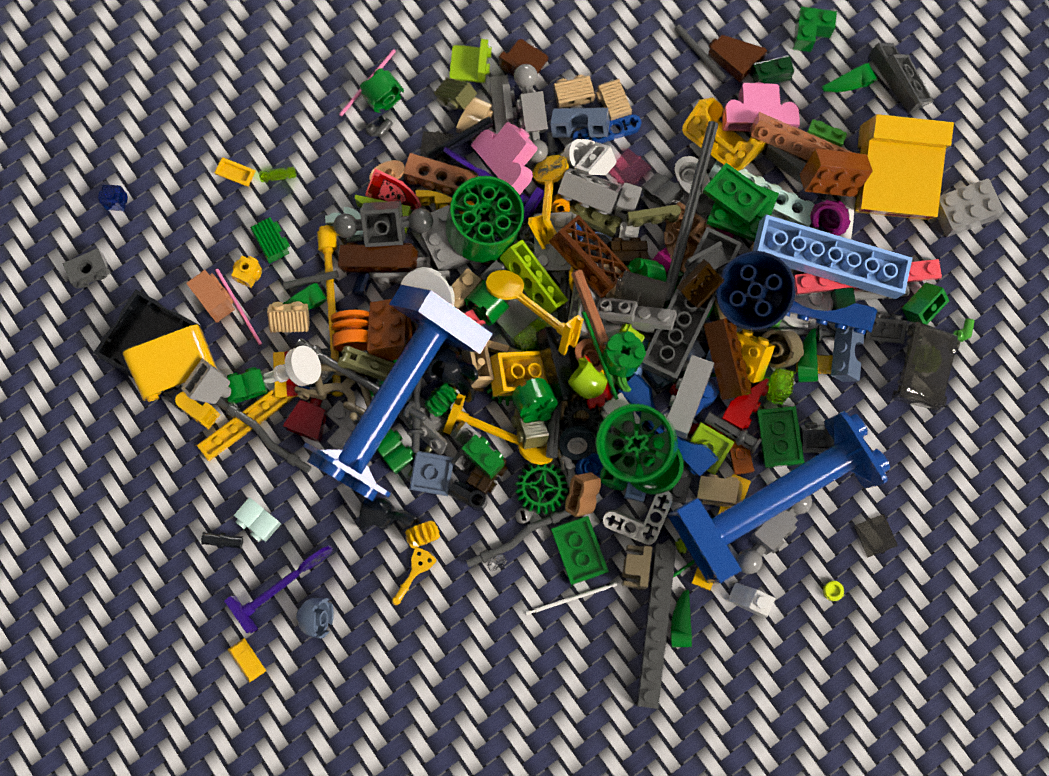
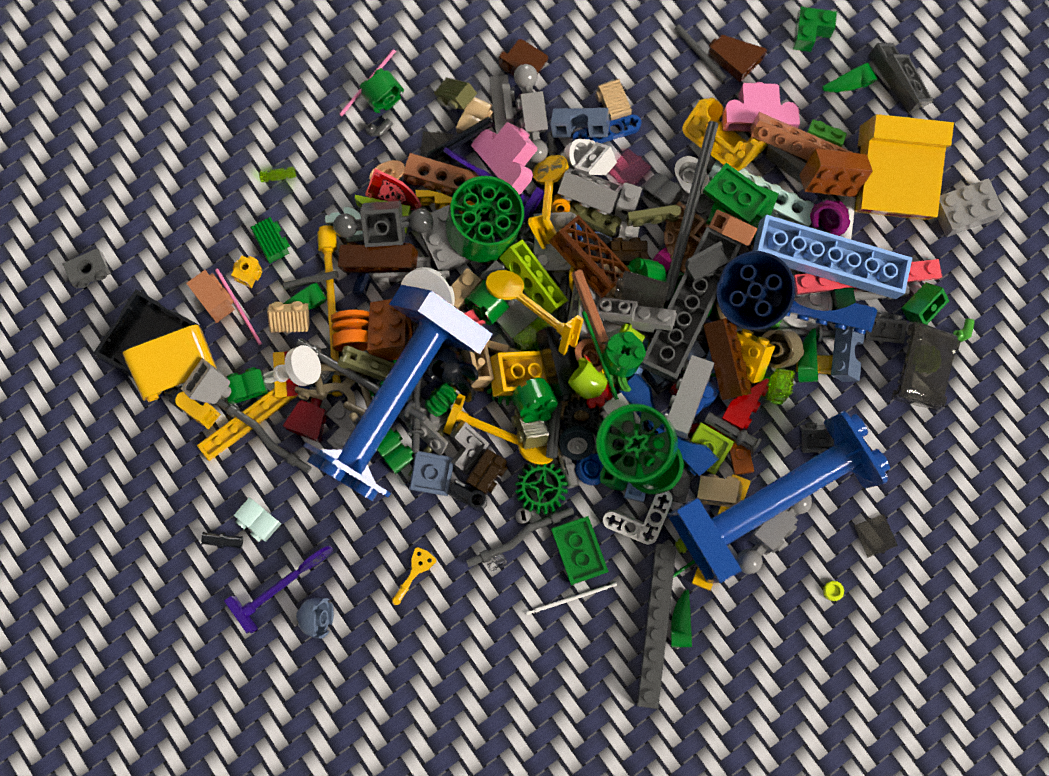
clear blue brick [98,184,128,211] -> none
yellow tile [214,157,256,187] -> none
yellow tile [227,638,266,683] -> none
black piece [359,497,420,530] -> none
yellow gear [405,521,440,548] -> none
lime bracket [449,39,492,83] -> none
green brick [462,434,504,479] -> none
tan brick [553,75,595,108] -> none
medium nougat brick [565,472,601,517] -> none
dark tan panel [622,545,652,591] -> none
dark brown bracket [676,259,725,308] -> none
white slope [727,583,776,618] -> none
dark green brick [751,55,794,84] -> none
green plate [756,406,804,468] -> none
none -> nougat slope [709,210,758,246]

